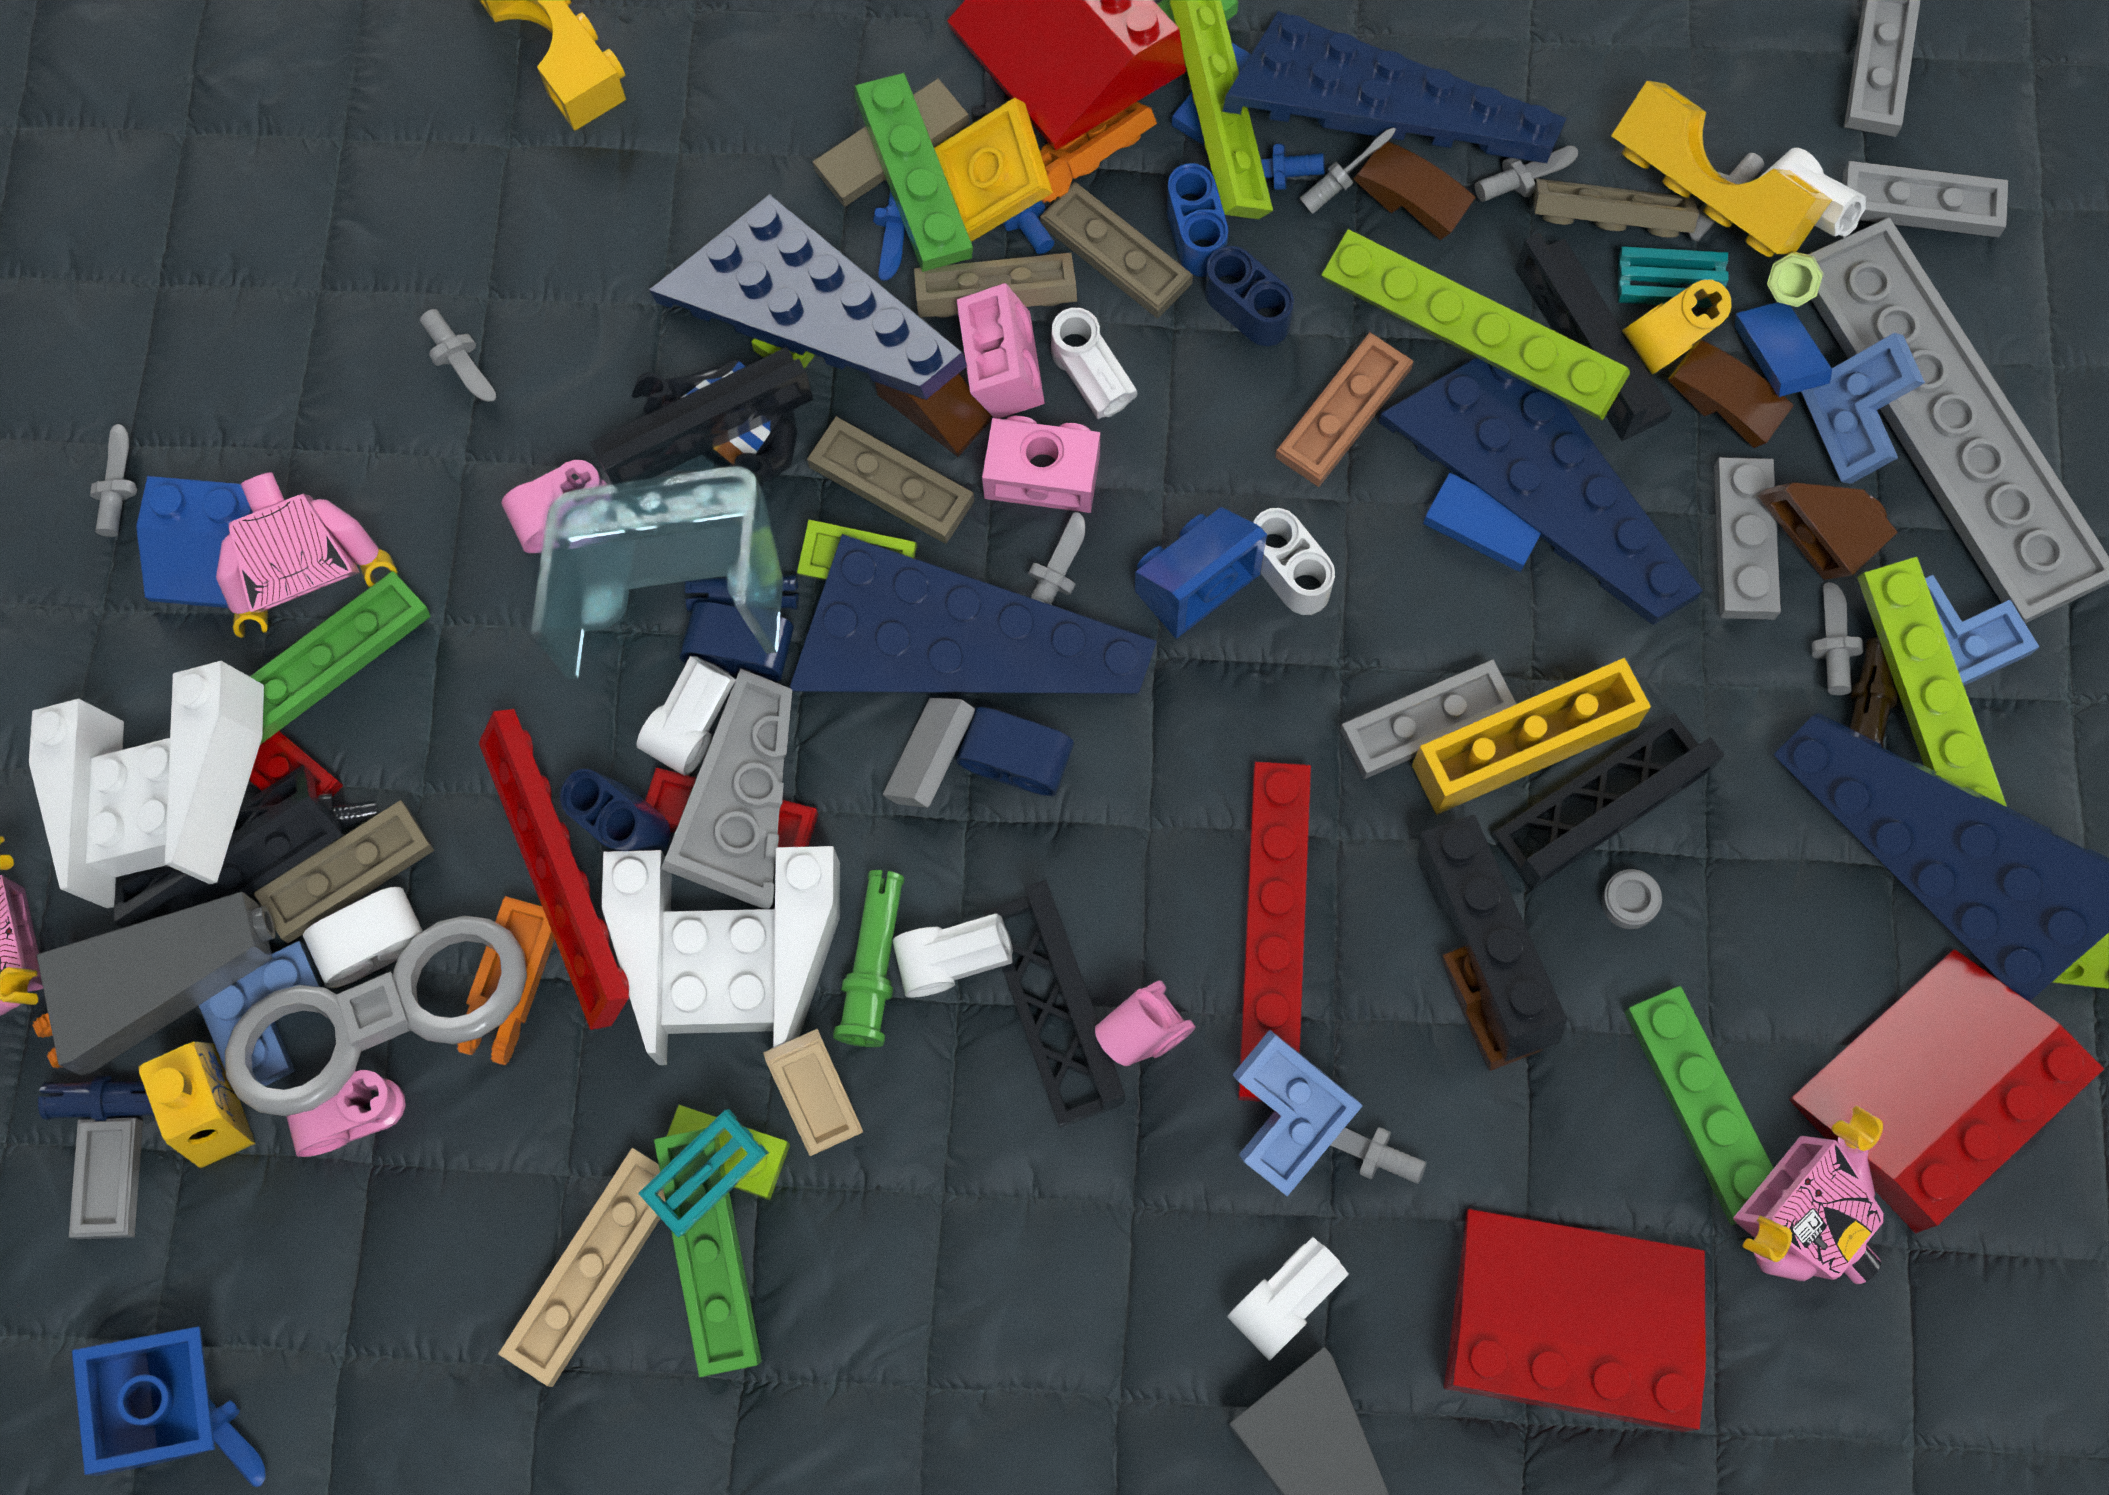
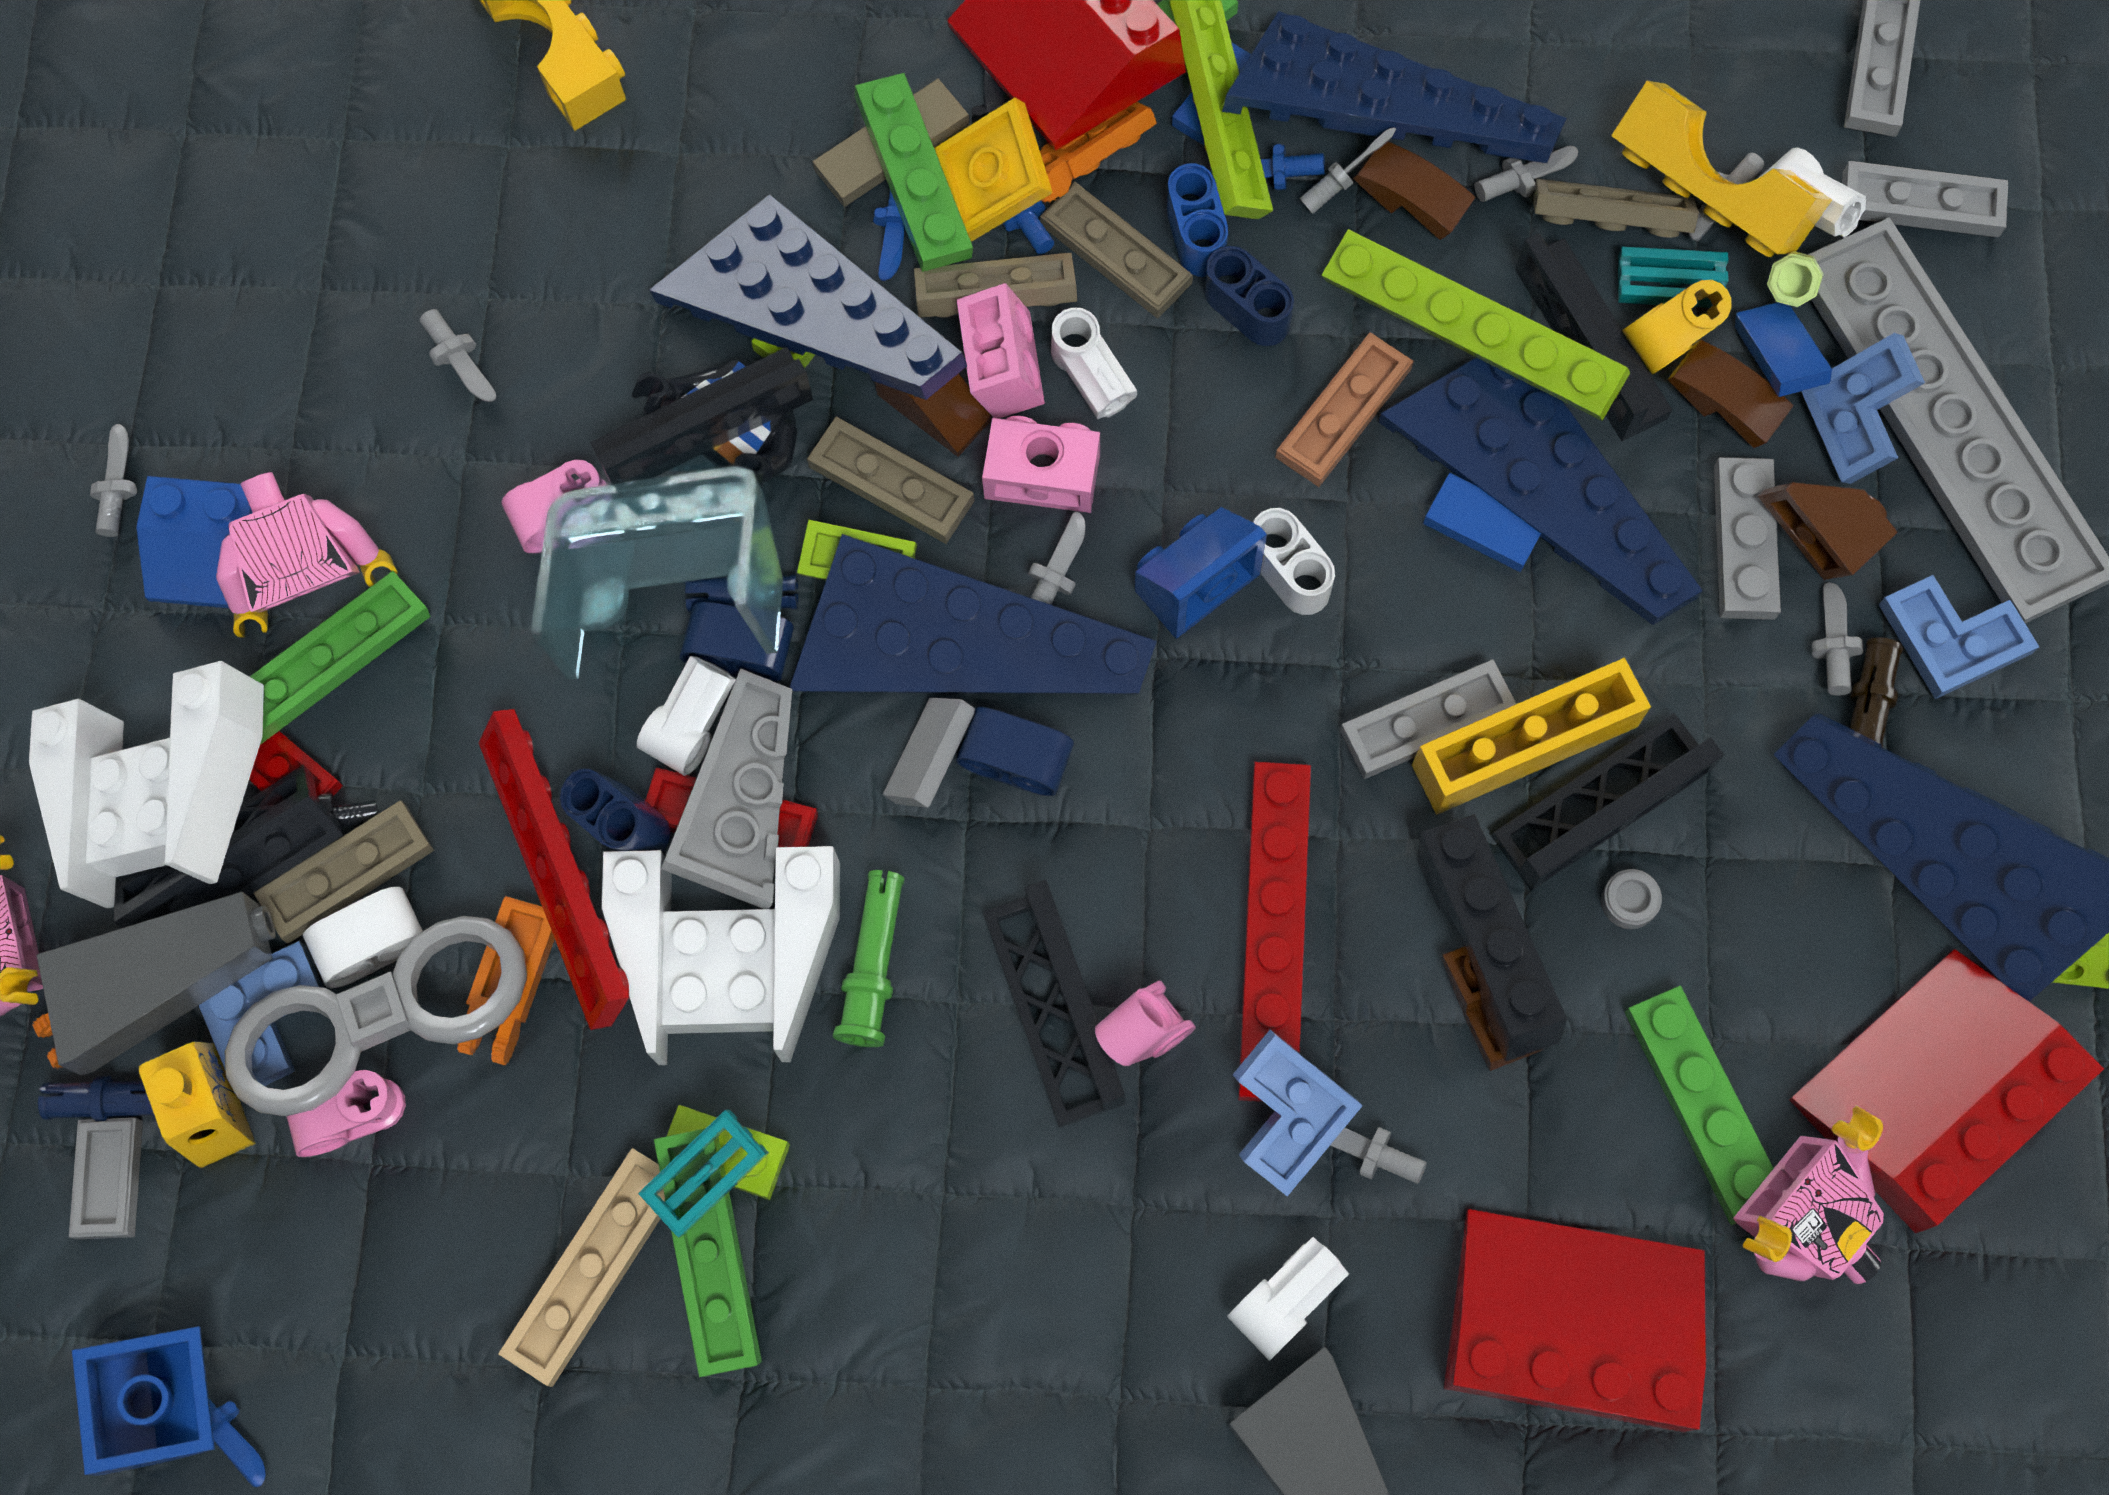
tan tile [763,1029,863,1156] -> none
white piece [893,913,1013,998] -> none
lime plate [1857,557,2007,807] -> none

